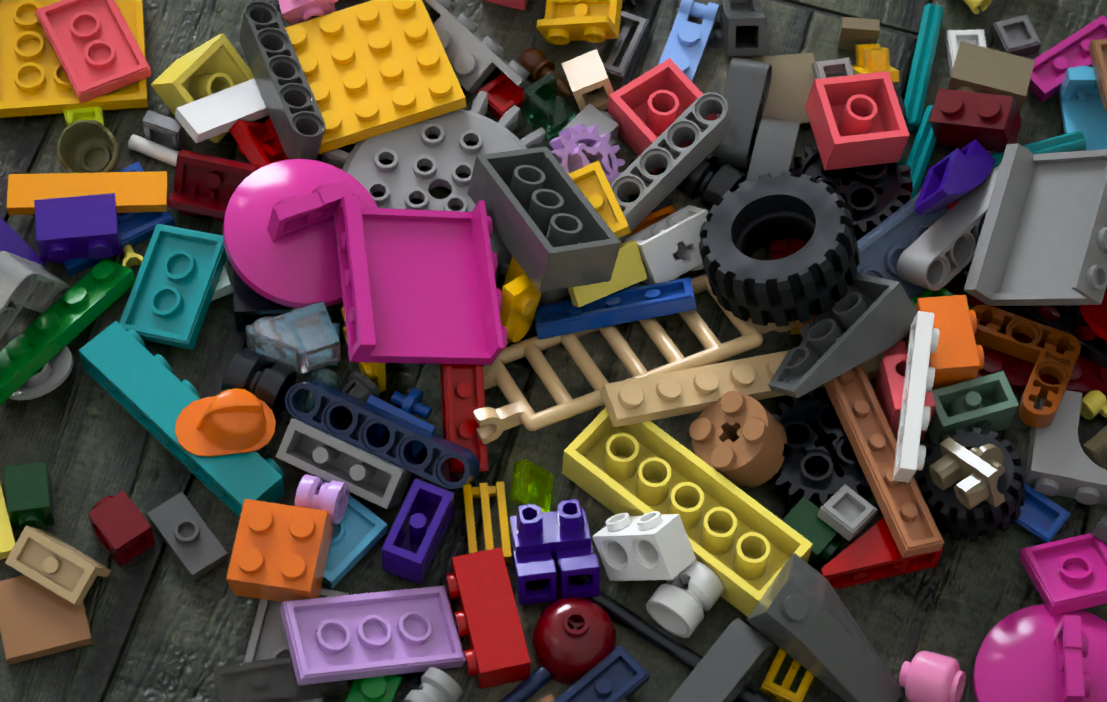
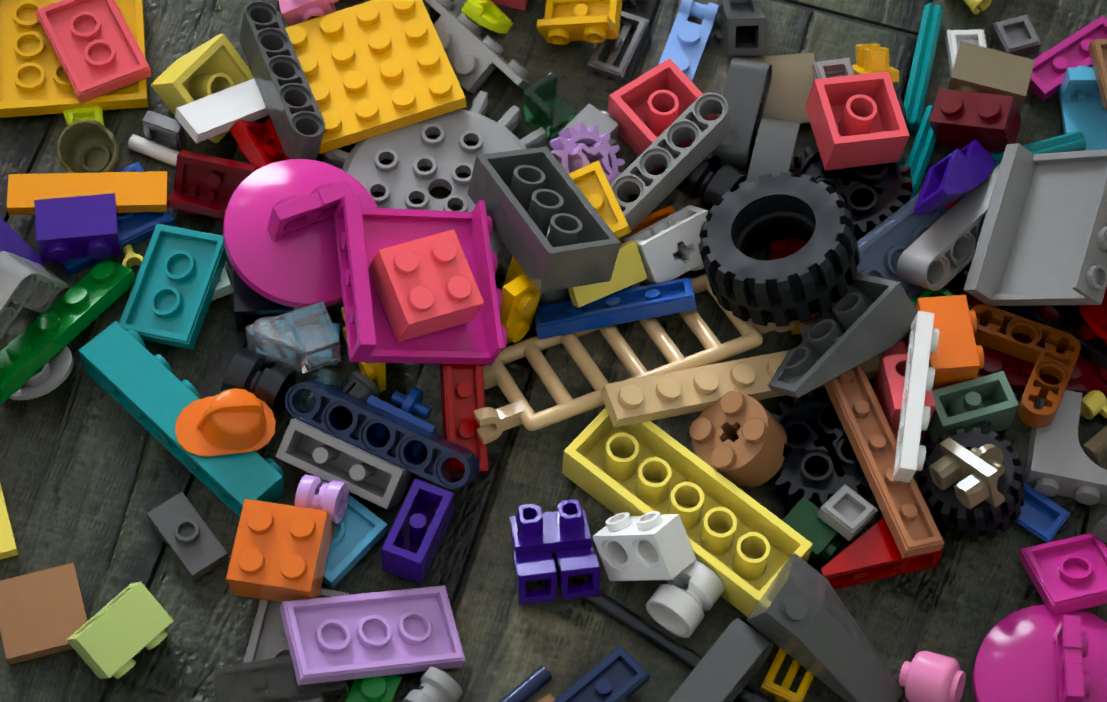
dark green brick [4,461,55,530] -> none
tan panel [5,526,111,605] -> none
dark red brick [88,490,155,567] -> none
red brick [445,547,531,689] -> none
yellow tile [463,481,512,563] -> none
red tile [477,73,531,120] -> none
clear neon green plate [509,459,554,513] -> none
reddish brown bar [517,48,573,97] -> none
dark red cylinder [532,597,617,684] -> none
brick [561,49,614,112] -> none
dark tan tile [837,17,880,51] -> none
none -> yellowish green brick [67,582,174,679]
none -> coral brick [368,229,484,343]
none -> neon yellow tile [461,0,513,34]

